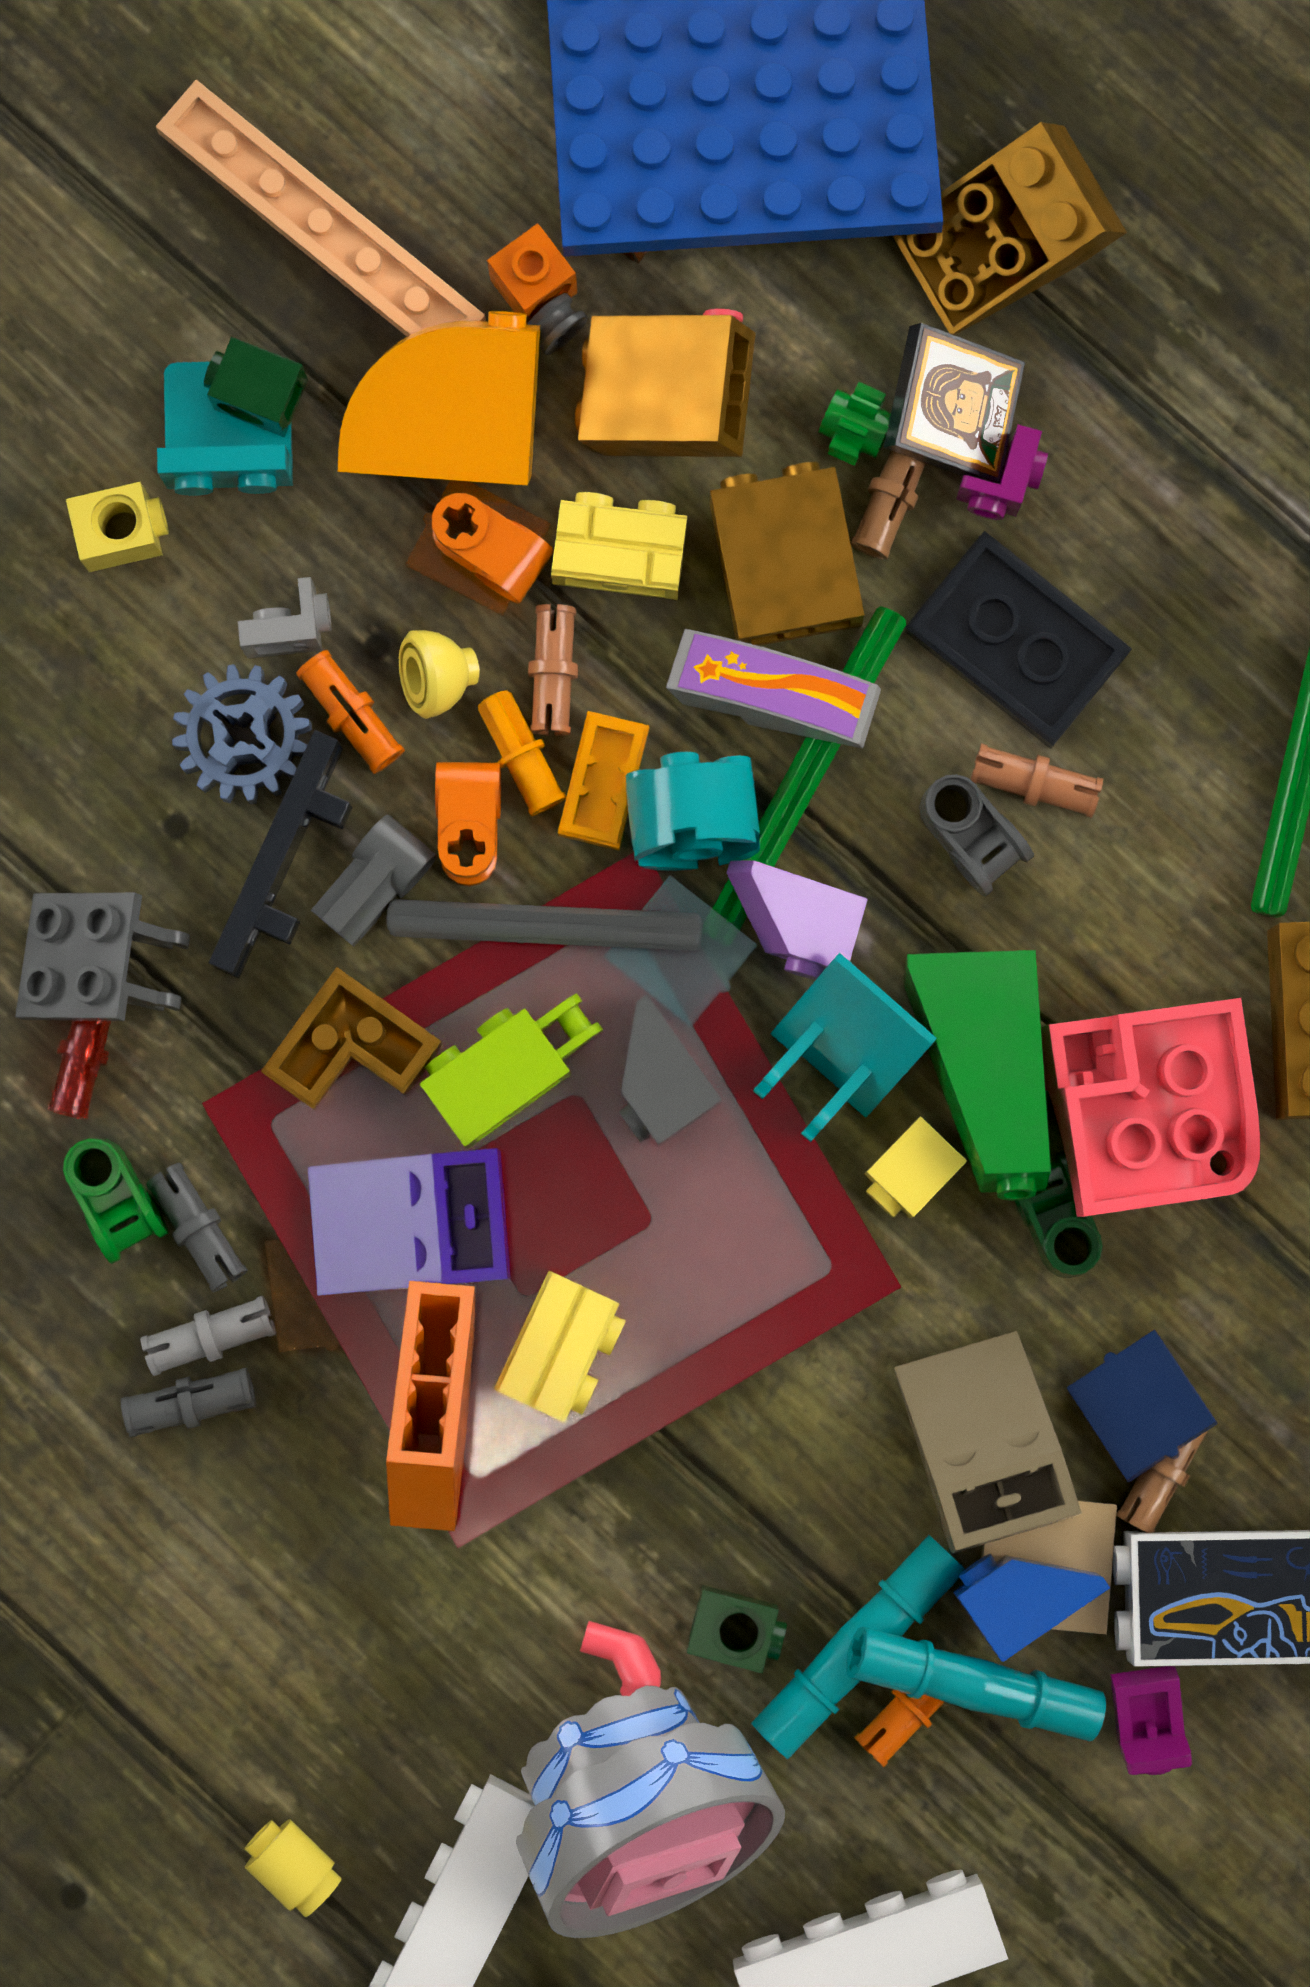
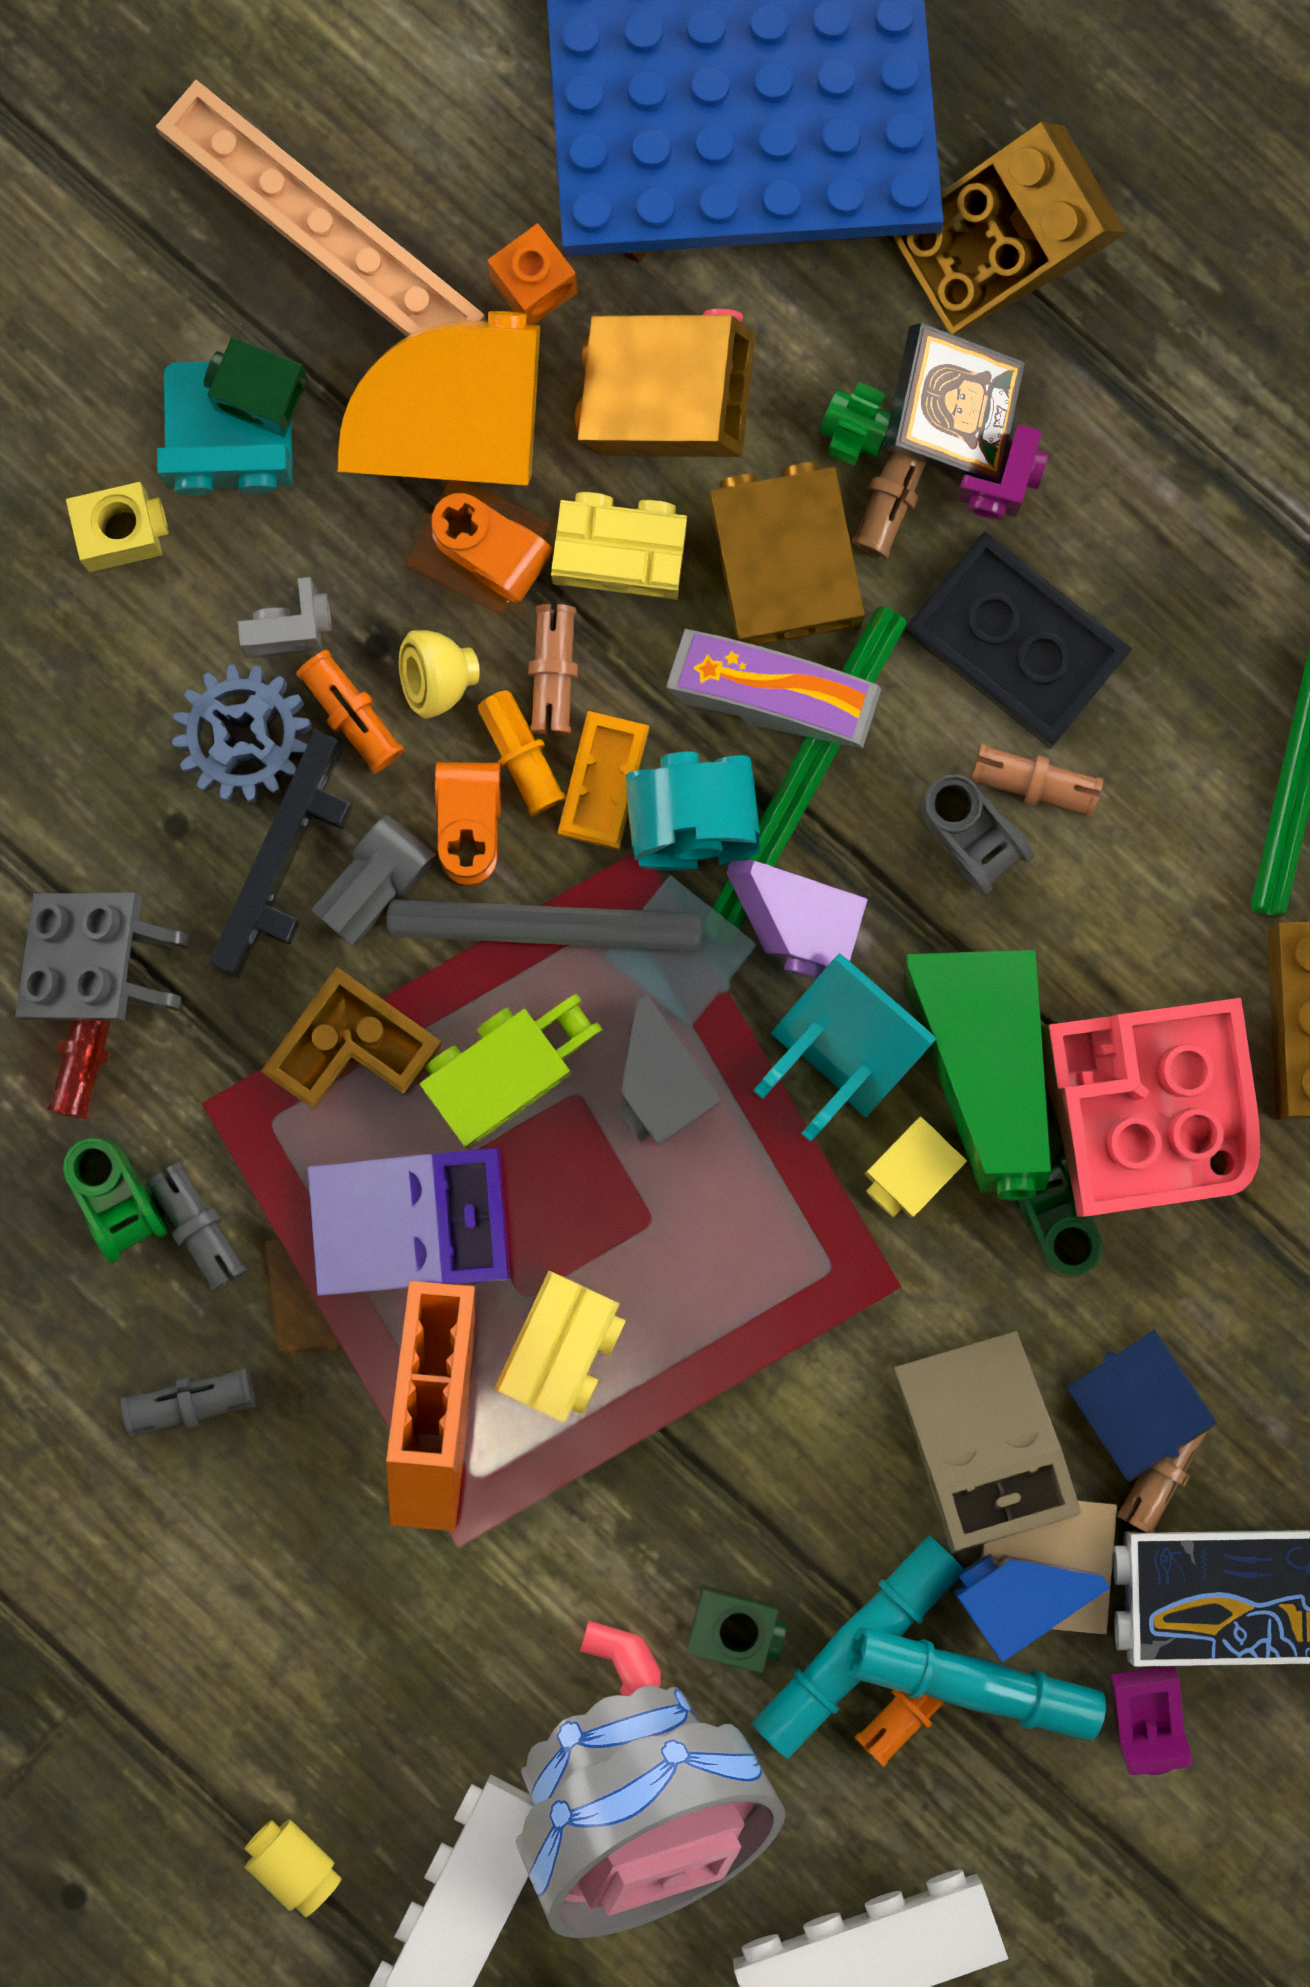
light grey pin [140,1296,276,1376] -> none
dark grey bush [528,293,588,355] -> none

